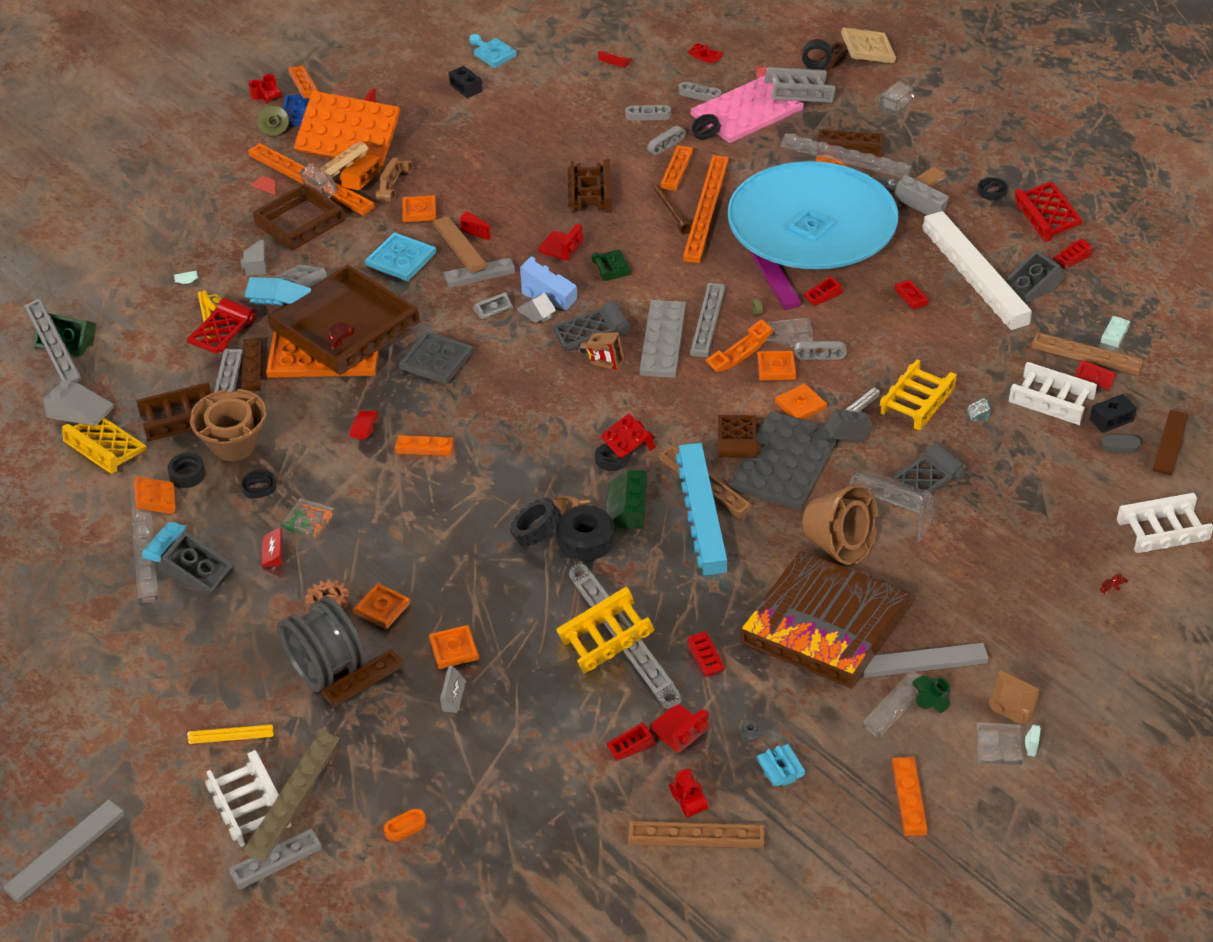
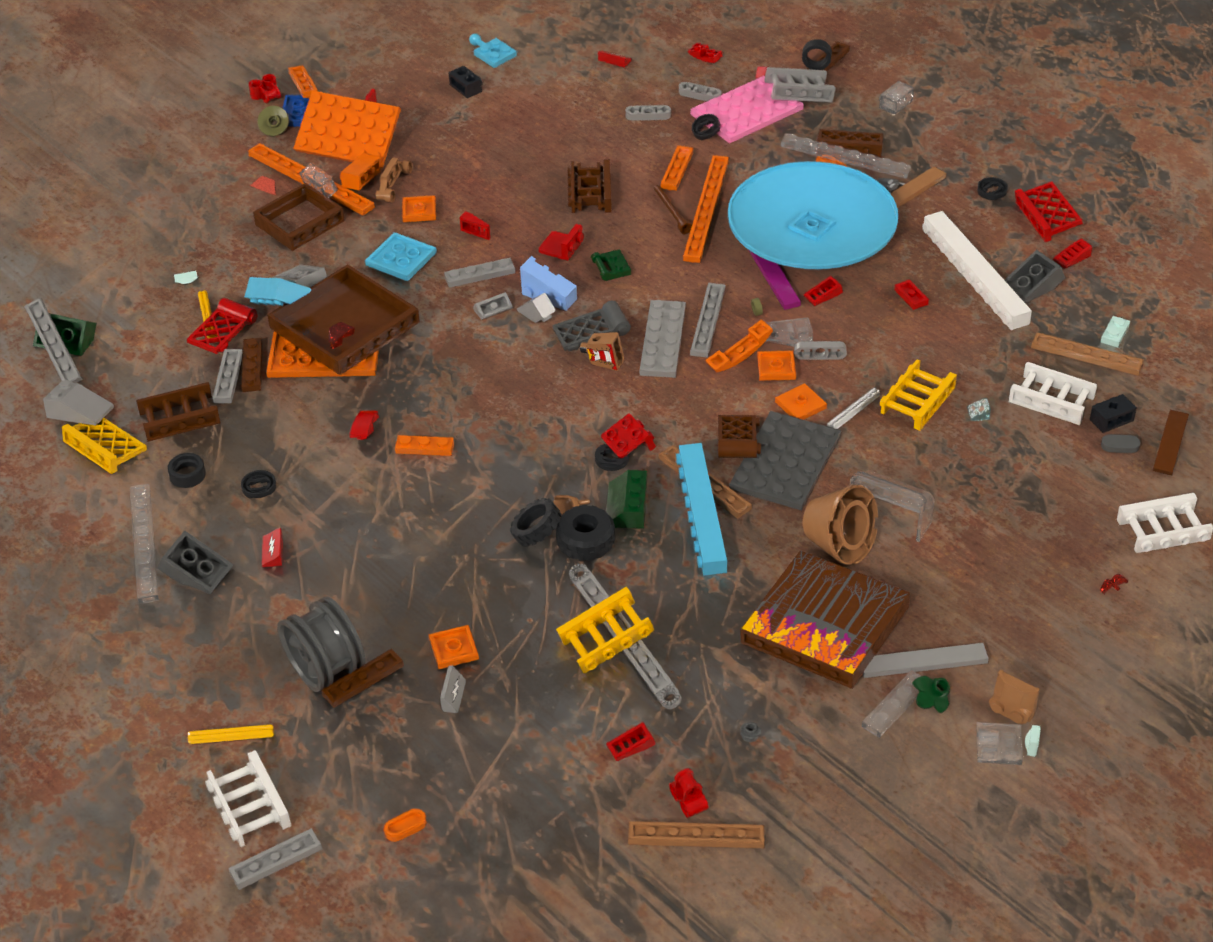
light grey tile [3,800,125,904] -> none
orange plate [134,476,176,514] -> none
medium azure plate [142,522,186,562] -> none
medium nougat cone [190,389,266,462] -> none
yellow tile [203,294,222,312] -> none
light grey slope [240,239,267,276] -> none
dark tan plate [244,730,340,862] -> none
clear tile [281,498,335,539] -> none
nougat gear [305,579,350,609] -> none
tan plate [320,141,369,177] -> none
orange plate [353,583,411,629] -> none
dark grey plate [399,331,474,384] -> none
medium nougat tile [433,216,487,273] -> none
light grey beam [647,125,686,156] -> none
red bracket [649,704,709,754] -> none
red slope [688,631,724,677] -> none
medium azure piece [757,744,805,787] -> none
dark grey brick [825,409,873,442] -> none
tan plate [841,28,896,63] -> none
dark grey piece [883,443,966,509] -> none
orange plate [892,757,928,836] -> none
light grey brick [894,175,949,215] -> none
red plate [1074,360,1117,391] -> none

